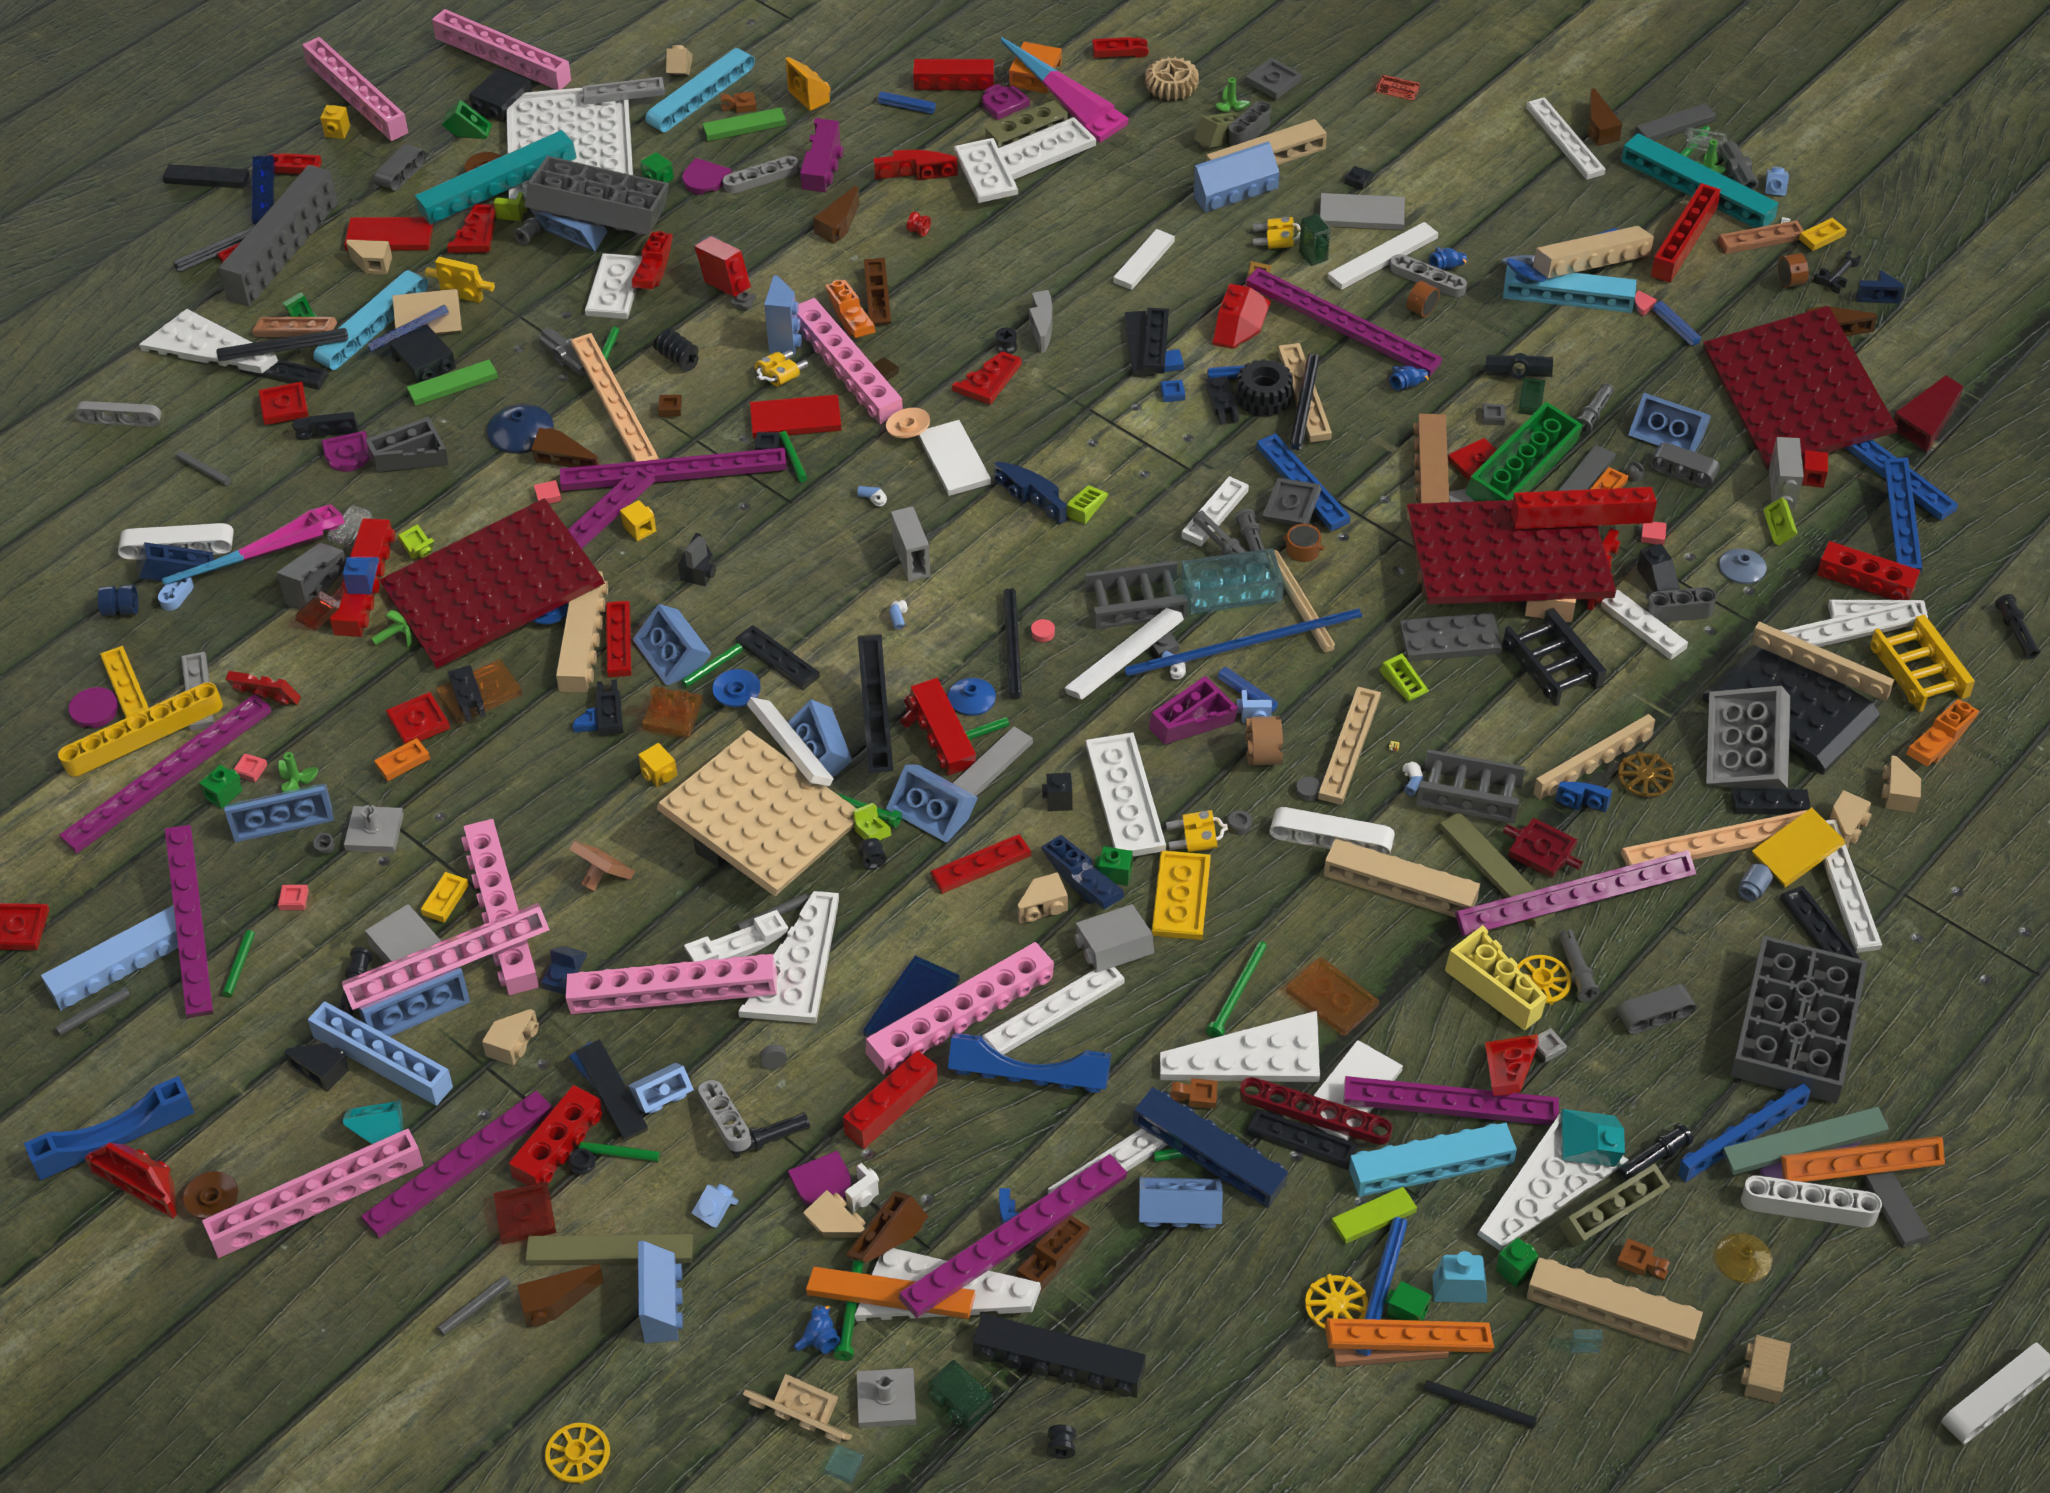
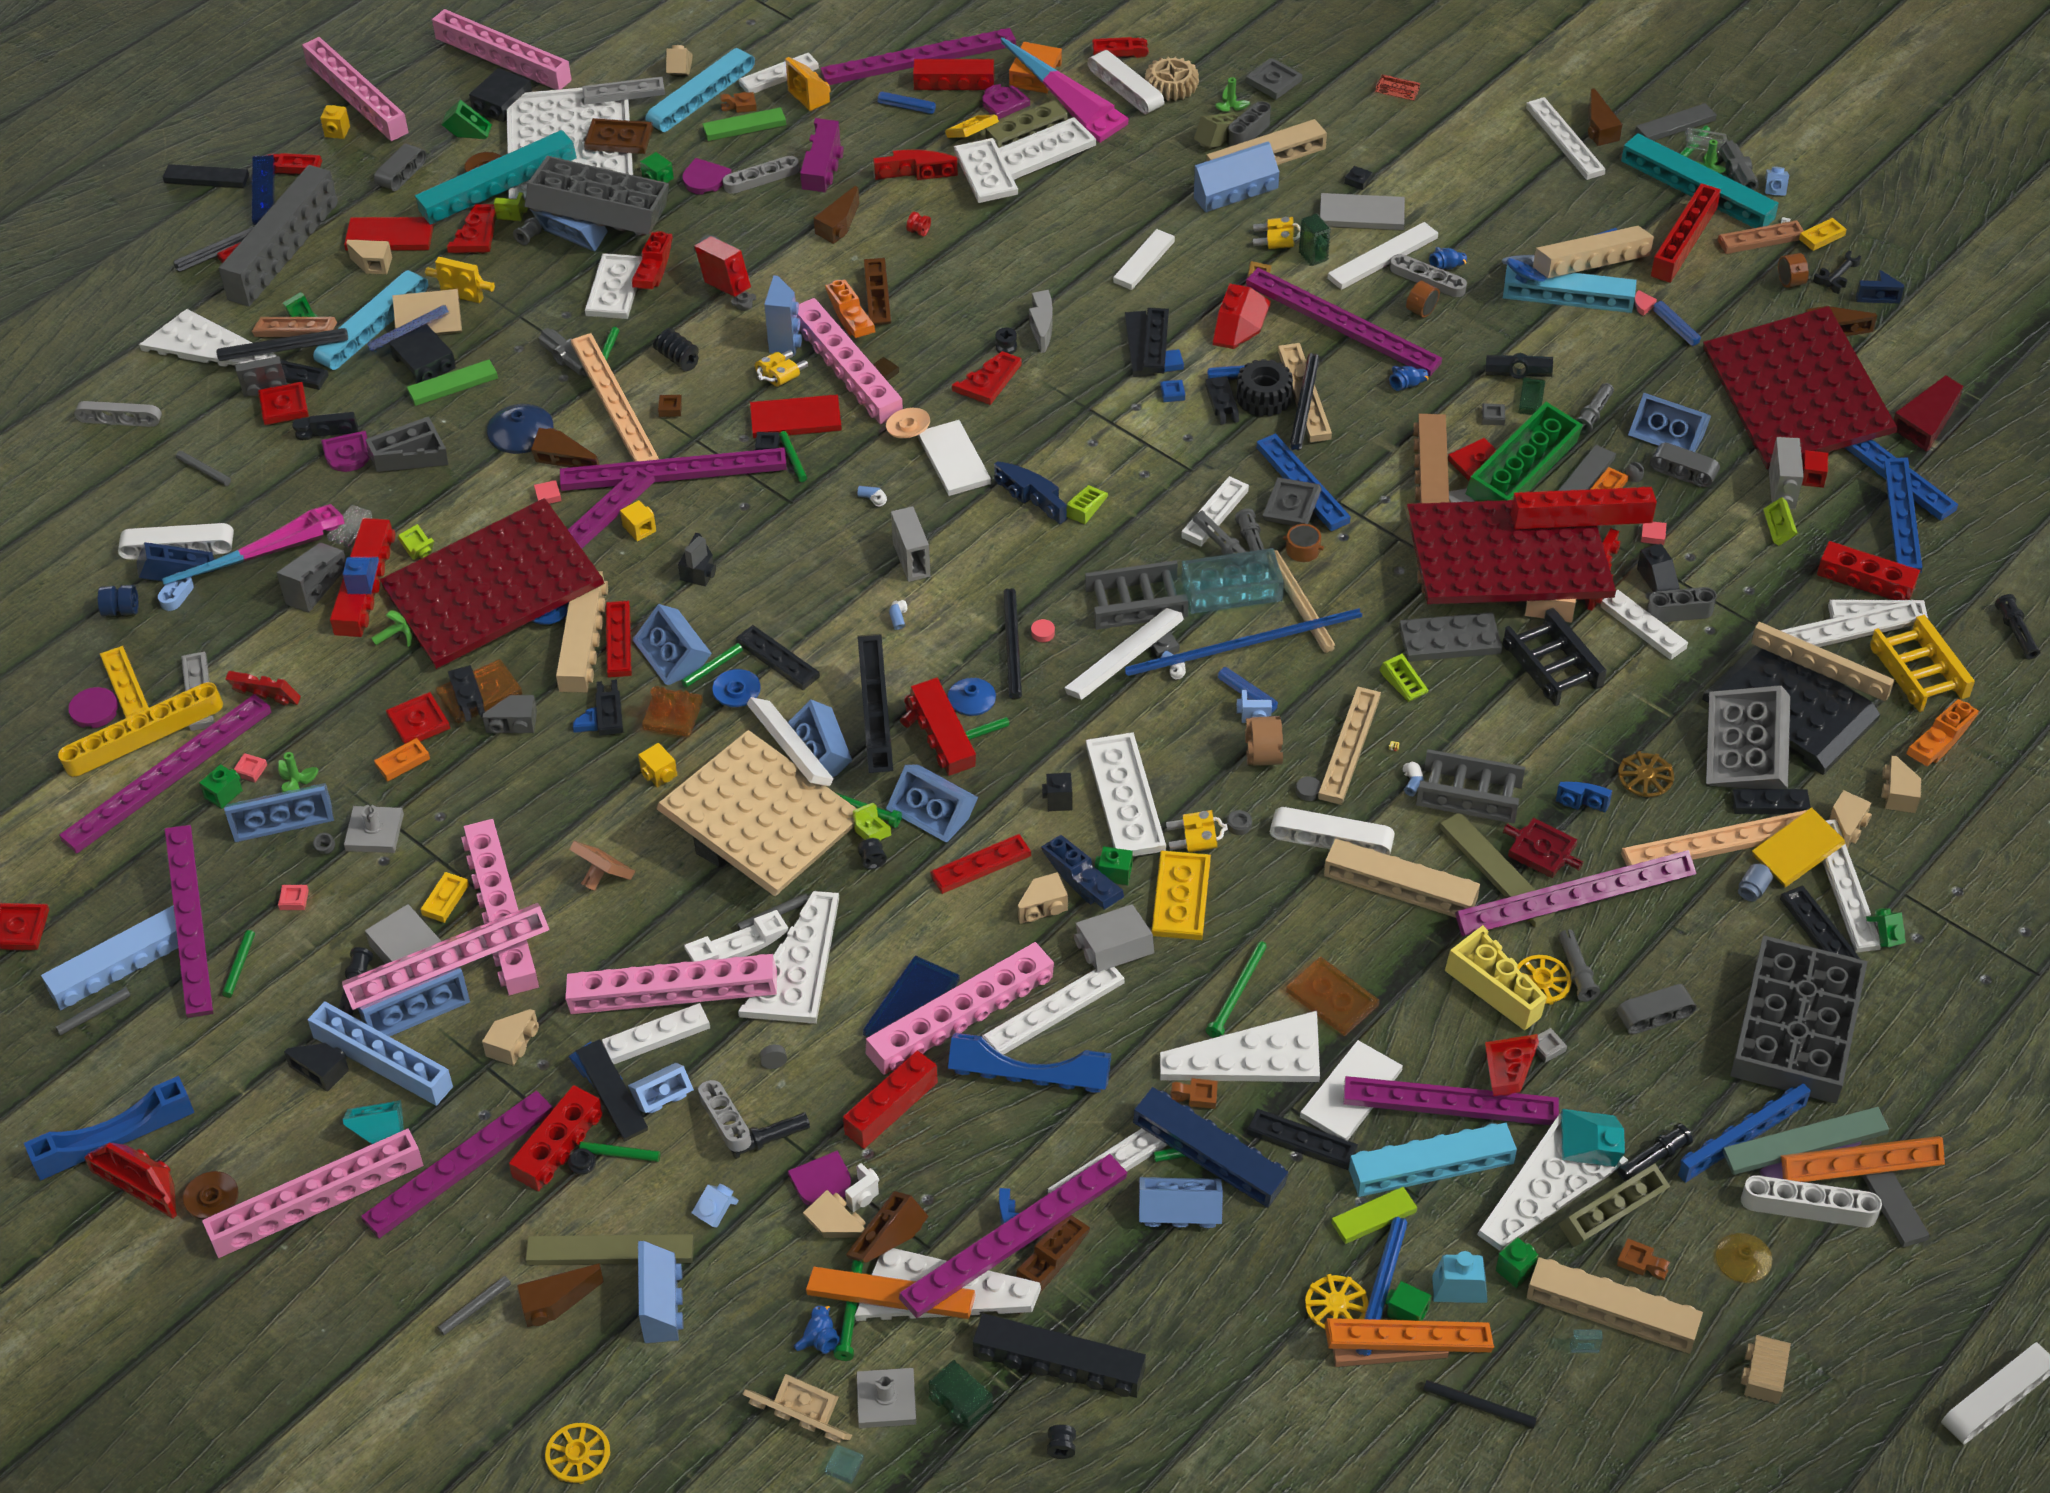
clear red panel [295,587,345,631] -> none
clear red plate [493,1182,557,1245] -> none
dark blue slope [541,946,587,995] -> none
light grey tile [953,727,1033,796] -> none
magenta wedge [1149,676,1238,744] -> none
dark red beam [1239,1077,1392,1145] -> none
tan plate [1534,714,1655,800] -> none
sand blue dish [1719,548,1766,584] -> none
none -> dark grey plate [235,356,287,397]
none -> dark grey slope [483,695,537,733]
none -> reddish brown tile [584,118,653,154]
none -> white plate [602,1003,710,1064]
none -> white tile [739,53,819,93]
none -> magenta plate [820,28,1016,85]
none -> yellow tile [945,115,999,138]
none -> white beam [1087,50,1164,114]
none -> green bracket [1866,908,1906,947]

